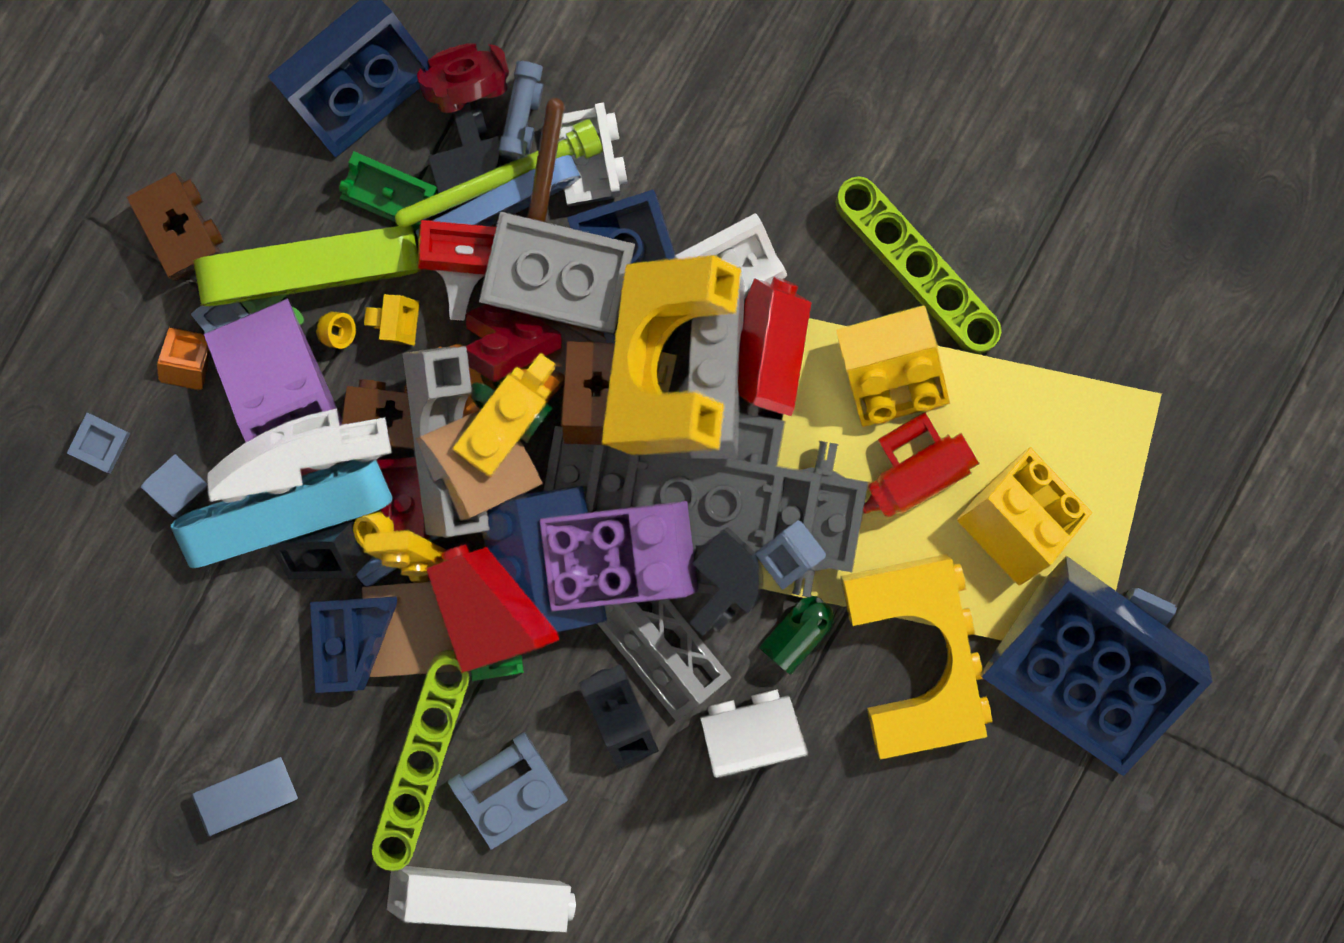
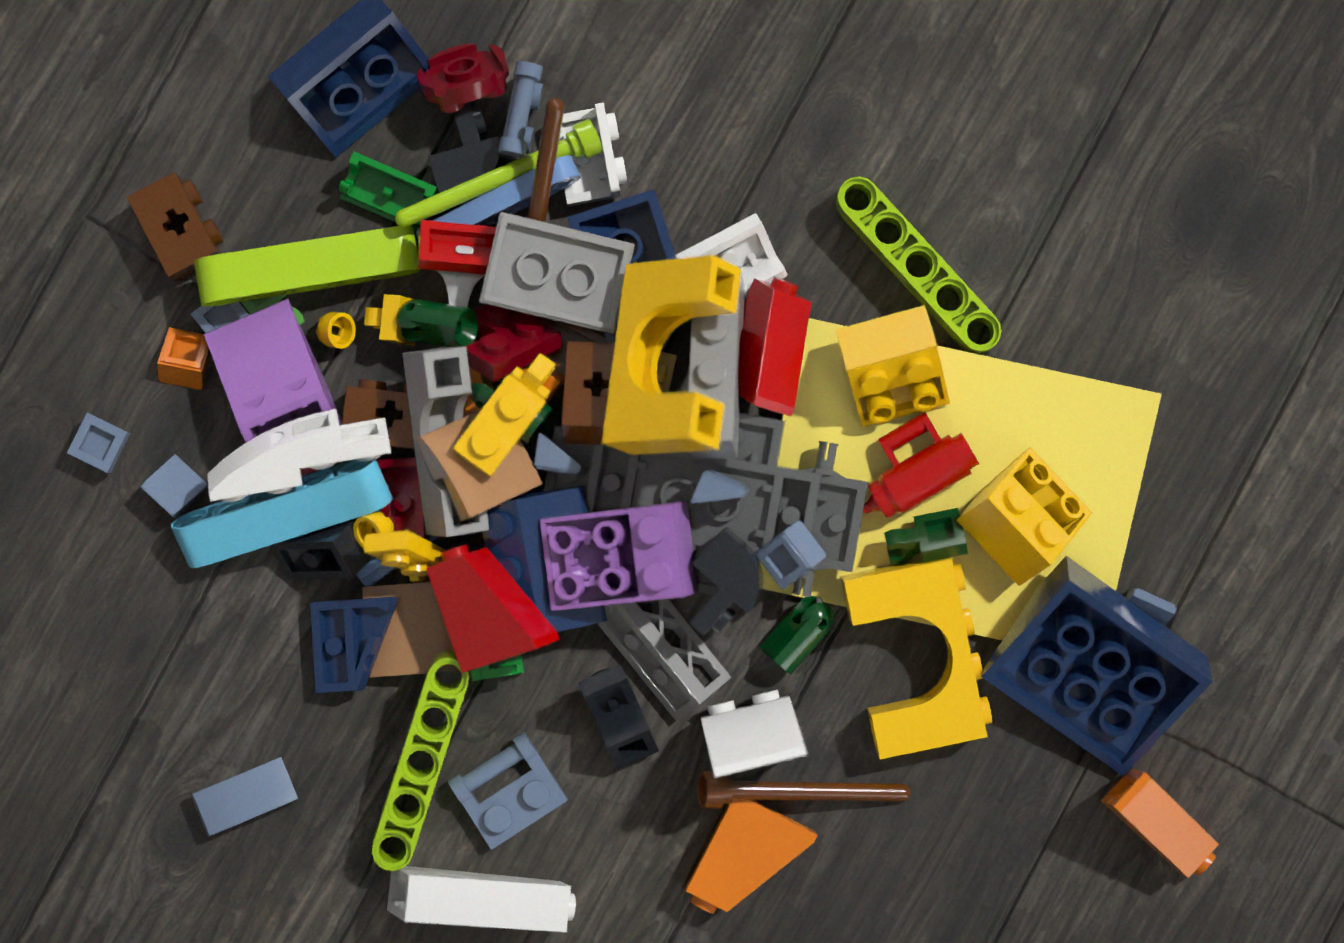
none -> dark green piece [395,299,478,347]
none -> sand blue slope [534,433,584,476]
none -> orange slope [686,799,818,914]
none -> sand blue slope [690,469,750,503]
none -> reddish brown piece [697,771,911,808]
none -> dark green plate [884,508,968,565]
none -> orange slope [1100,768,1219,878]

